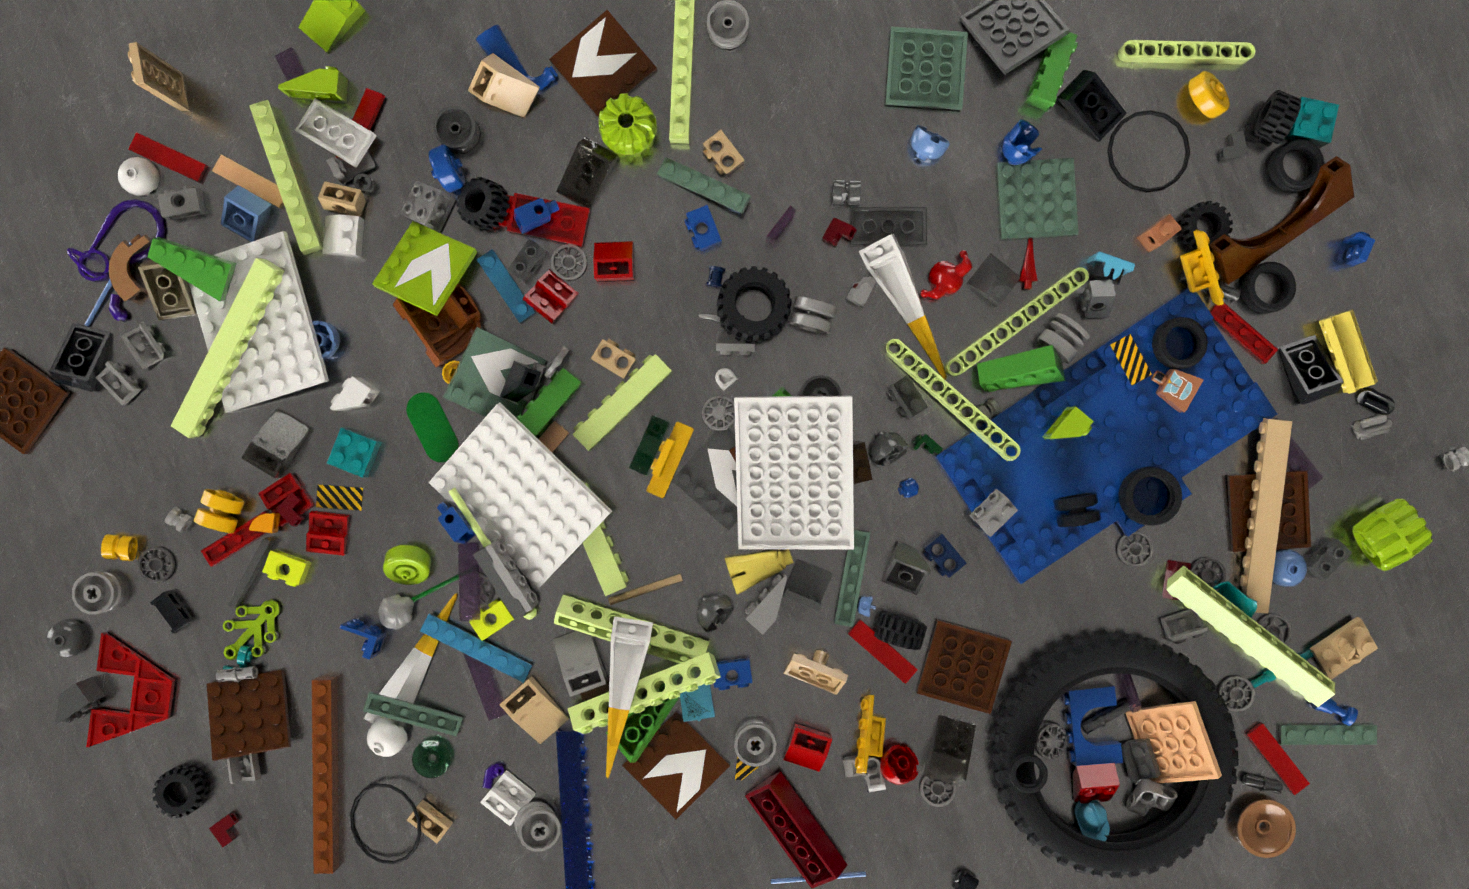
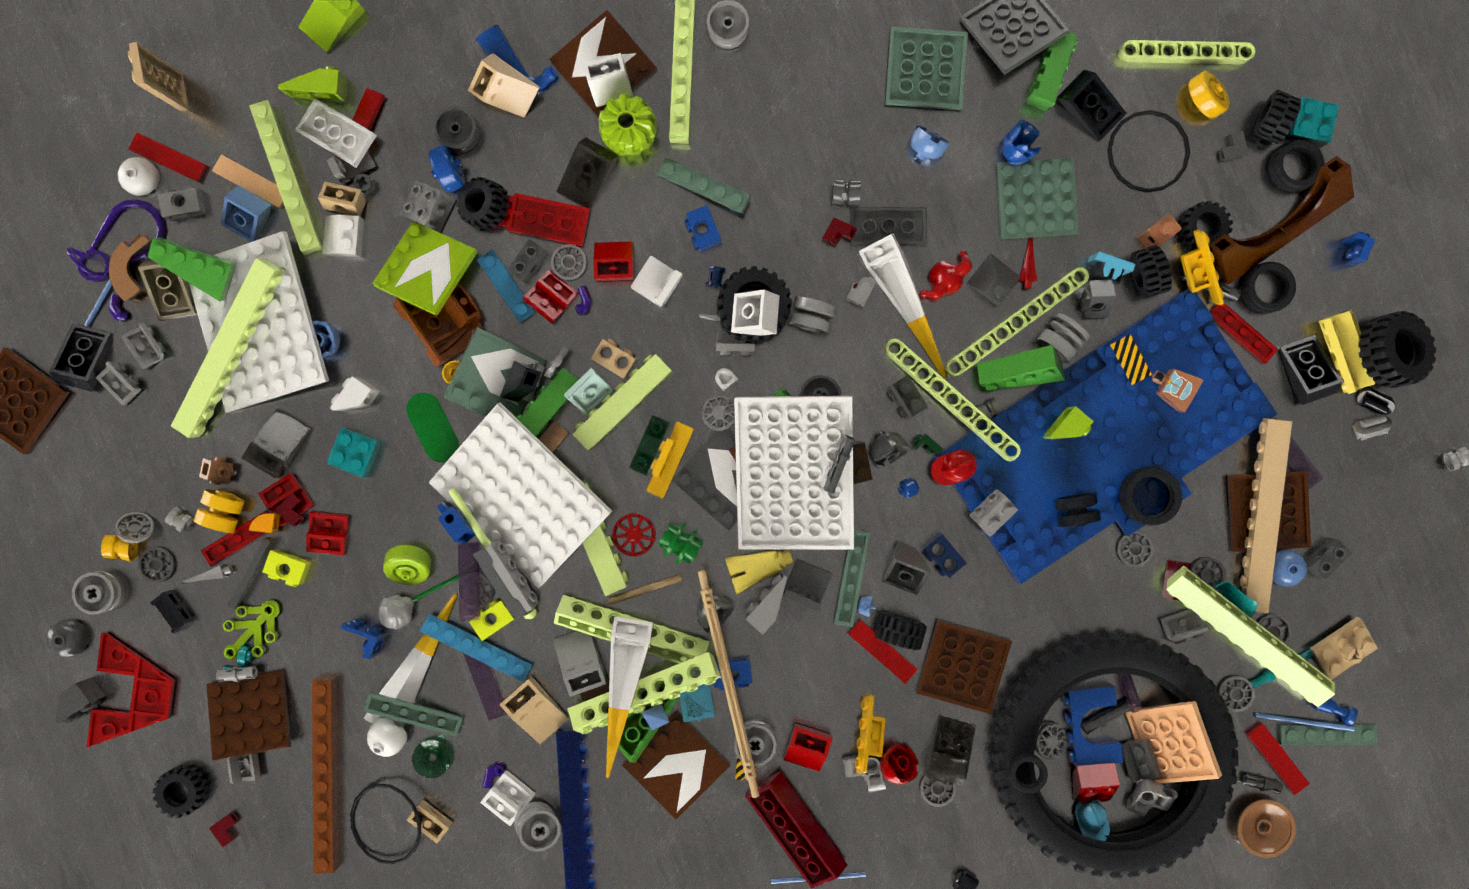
clear purple tile [275,47,306,81] -> none
sticker [316,485,363,511] -> none
blue torso [514,198,559,235] -> none
tan brick [702,130,745,177] -> none
clear purple tile [766,205,796,245] -> none
tan plate [783,650,848,695] -> none
black tyre [1152,317,1208,369] -> none
lime wheel [1352,499,1433,571] -> none
none -> light grey wheel [115,512,154,543]
none -> light grey piece [182,564,233,584]
none -> medium nougat brick [199,457,233,485]
none -> light aqua plate [564,368,614,416]
none -> dark purple arm [575,286,591,315]
none -> white slope [583,53,634,107]
none -> red wheel [612,514,655,557]
none -> white bracket [631,256,683,308]
none -> medium blue slope [642,704,670,731]
none -> green piece [658,523,703,564]
none -> tan axle [698,570,760,798]
none -> white slope [731,290,780,336]
none -> dark grey pin [823,435,856,494]
none -> red piece [931,450,977,486]
none -> black tyre [1130,245,1172,298]
none -> medium blue axle [1255,713,1355,731]
none -> black tyre [1358,311,1436,388]

